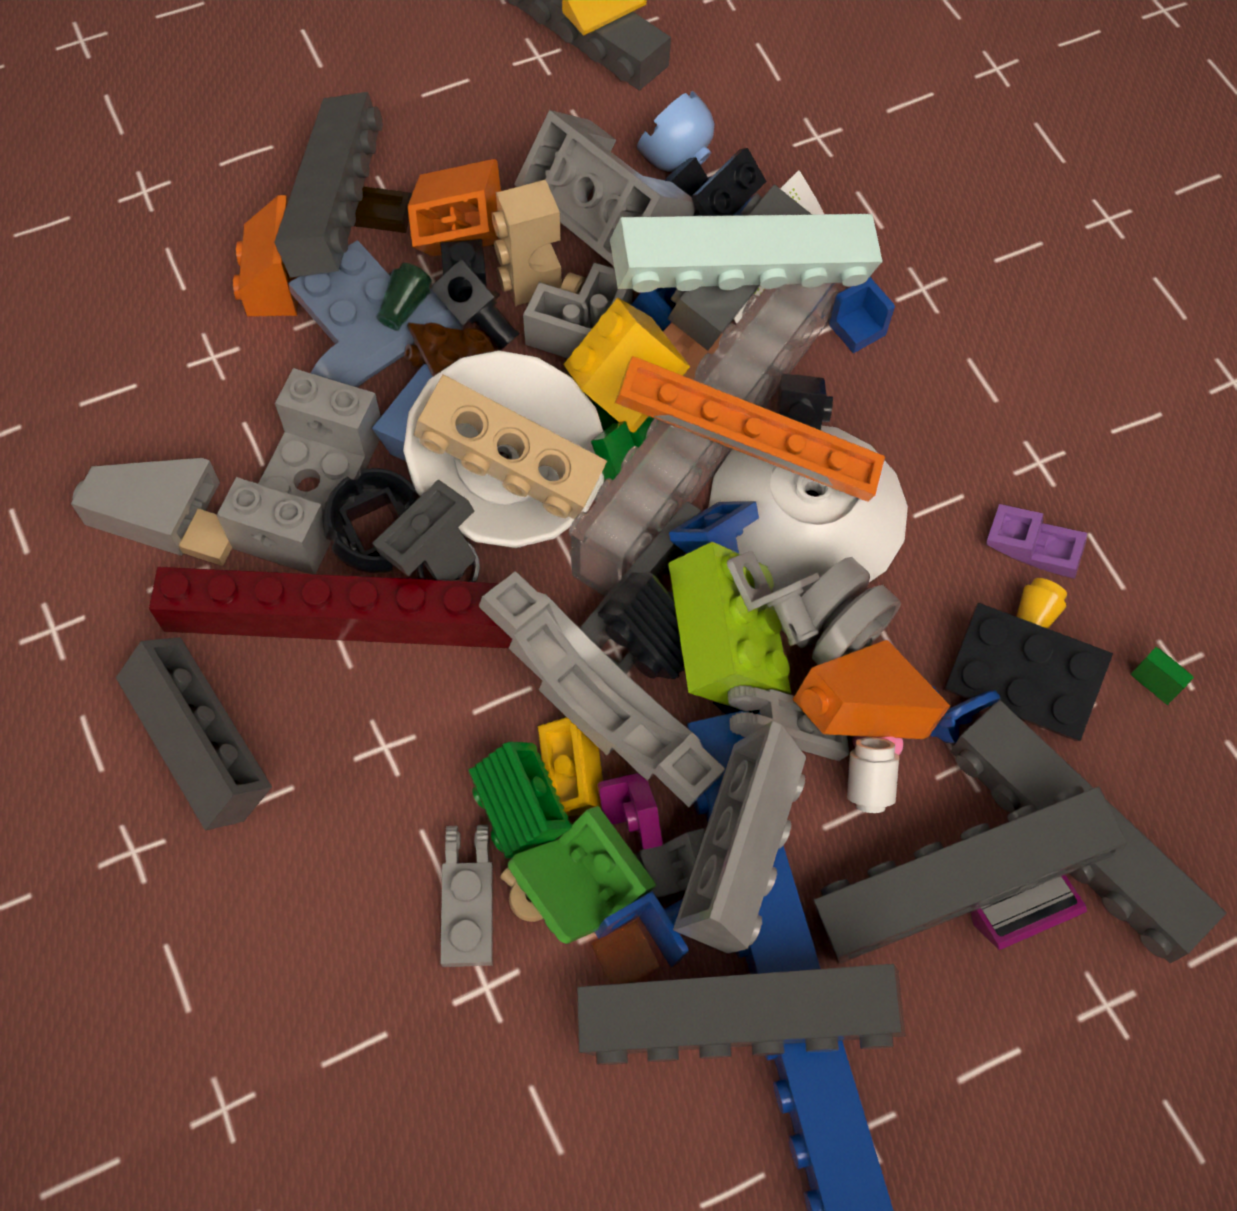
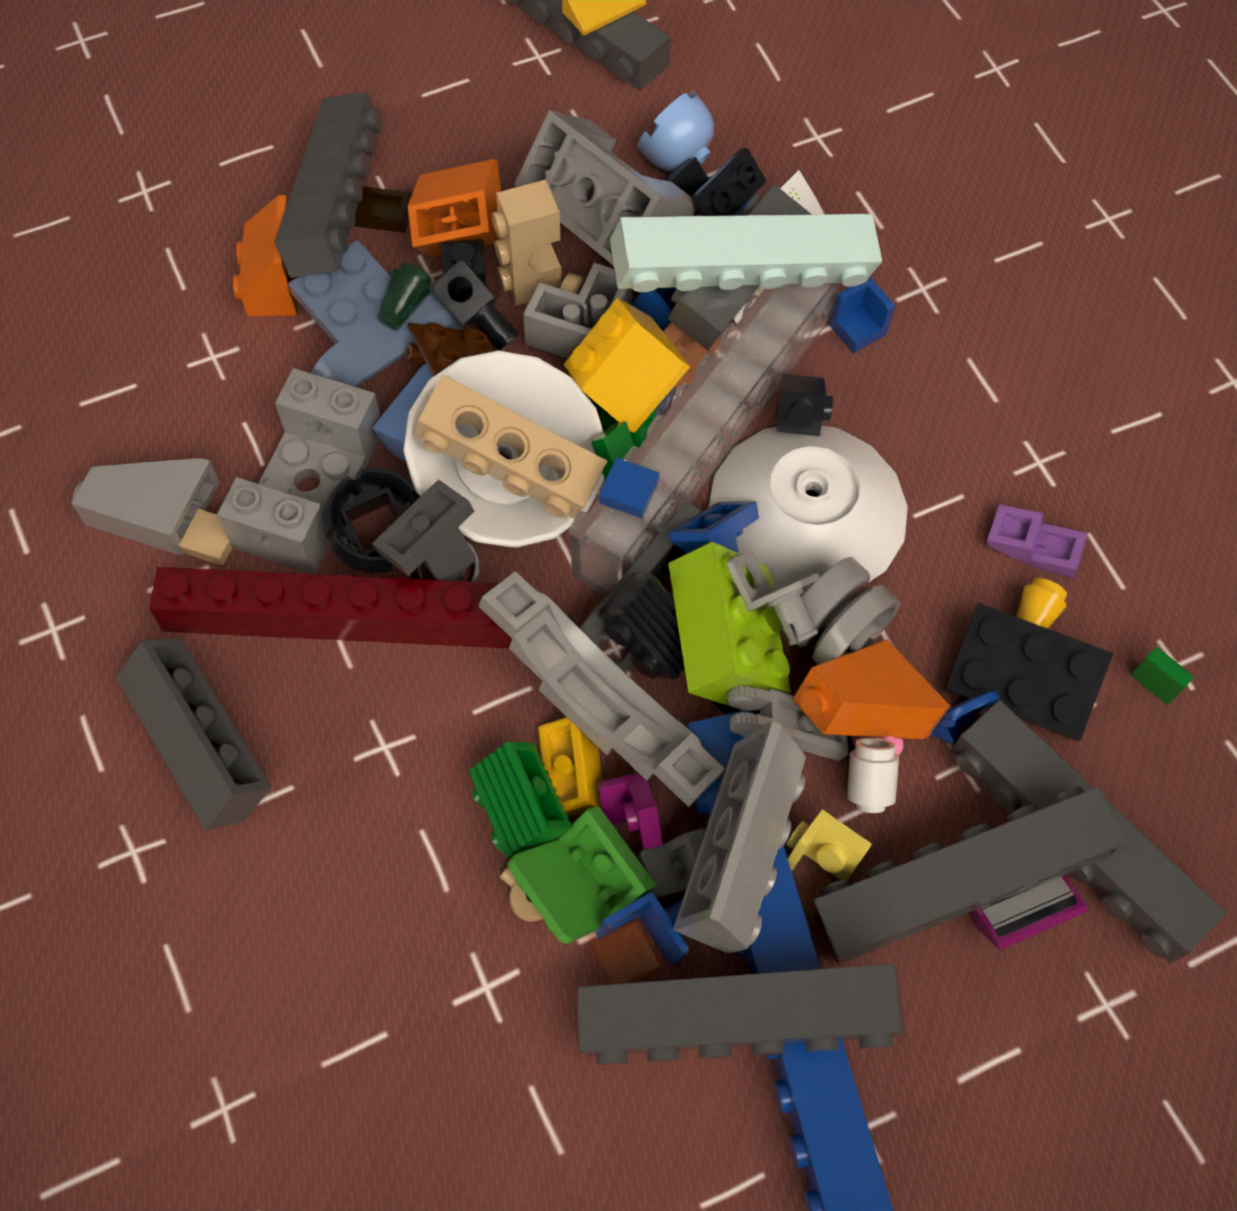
light grey hinge [441,825,493,967] -> none
orange plate [615,356,885,502] -> none
none -> blue tile [599,457,660,519]
none -> light yellow bracket [786,809,872,880]

